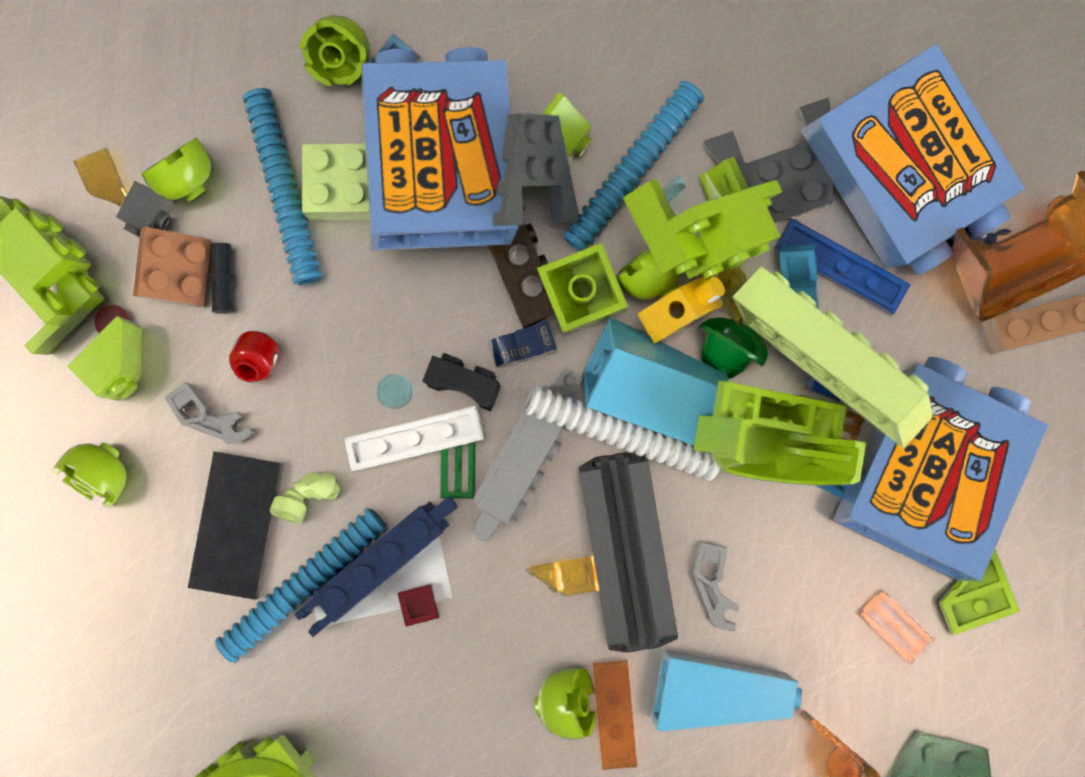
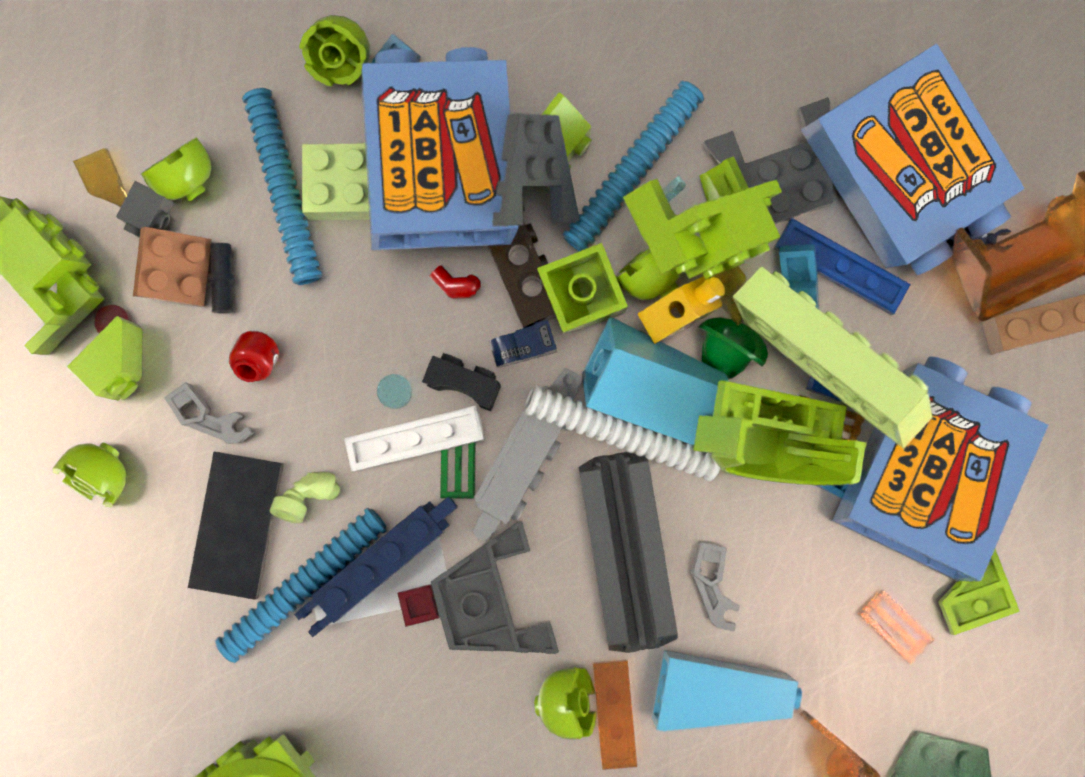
clear yellow slope [526,556,599,596] -> none
none -> red arm [429,265,481,299]
none -> dark grey wing [431,521,559,654]

